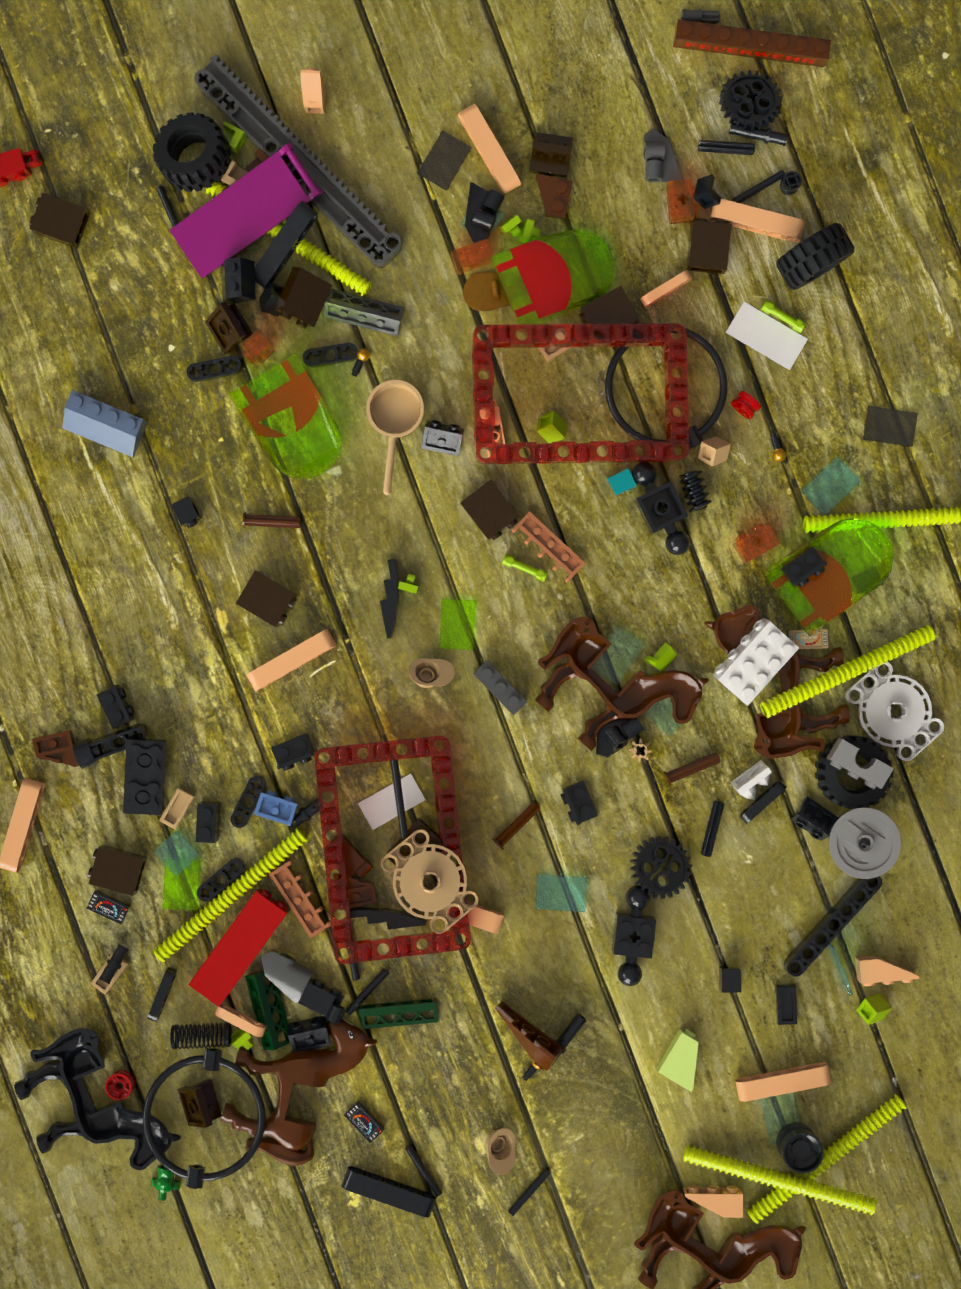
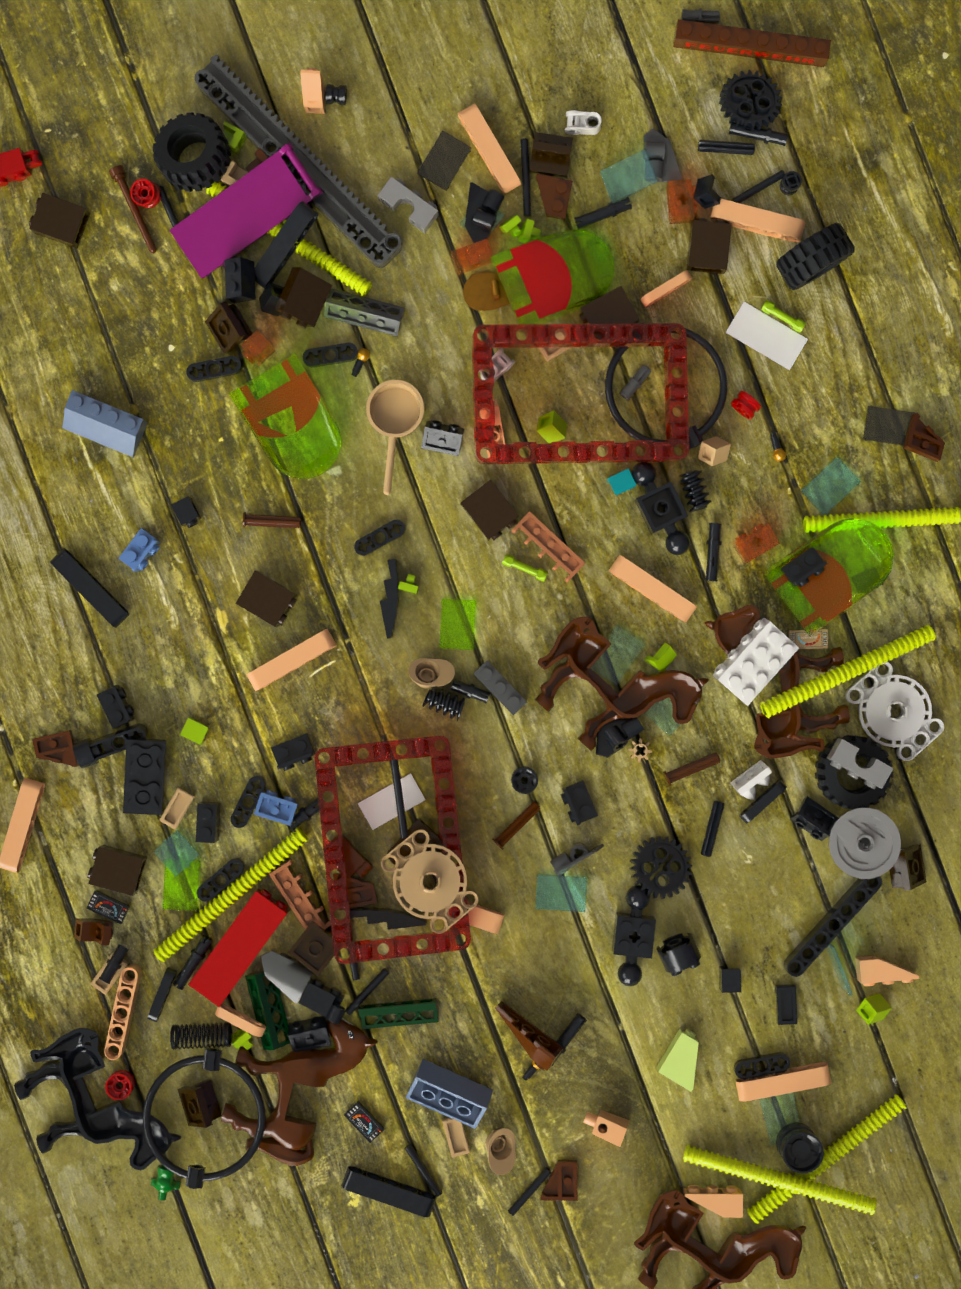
none -> black beam [50,548,130,628]
none -> reddish brown brick [74,918,113,945]
none -> light nougat beam [104,964,142,1060]
none -> reddish brown piece [109,165,157,253]
none -> medium blue bracket [118,528,161,572]
none -> red wheel [130,179,161,208]
none -> black pin [172,935,213,990]
none -> lime panel [180,717,209,745]
none -> dark brown bracket [288,921,343,976]
none -> black wheel [326,84,347,105]
none -> black beam [354,520,405,556]
none -> light grey arch [378,177,439,234]
none -> sand blue slope [405,1059,493,1129]
none -> black piece [422,686,465,721]
none -> tan tile [442,1117,470,1158]
none -> black pin [450,679,490,704]
none -> white piece [480,348,516,384]
none -> black wheel [511,766,538,794]
none -> black bar [520,138,531,217]
none -> reddish brown wing [541,1160,578,1201]
none -> dark grey panel [550,843,604,876]
none -> white piece [565,110,602,135]
none -> black pin [574,197,632,230]
none -> light nougat torso [583,1110,630,1147]
none -> clear light blue piece [600,149,658,203]
none -> light nougat beam [608,555,697,623]
none -> dark grey axle [619,365,651,401]
none -> black brick [656,933,701,976]
none -> black pin [705,523,722,581]
none -> black beam [734,1052,790,1079]
none -> dark brown bracket [889,844,927,890]
none -> reddish brown wing [903,413,945,462]

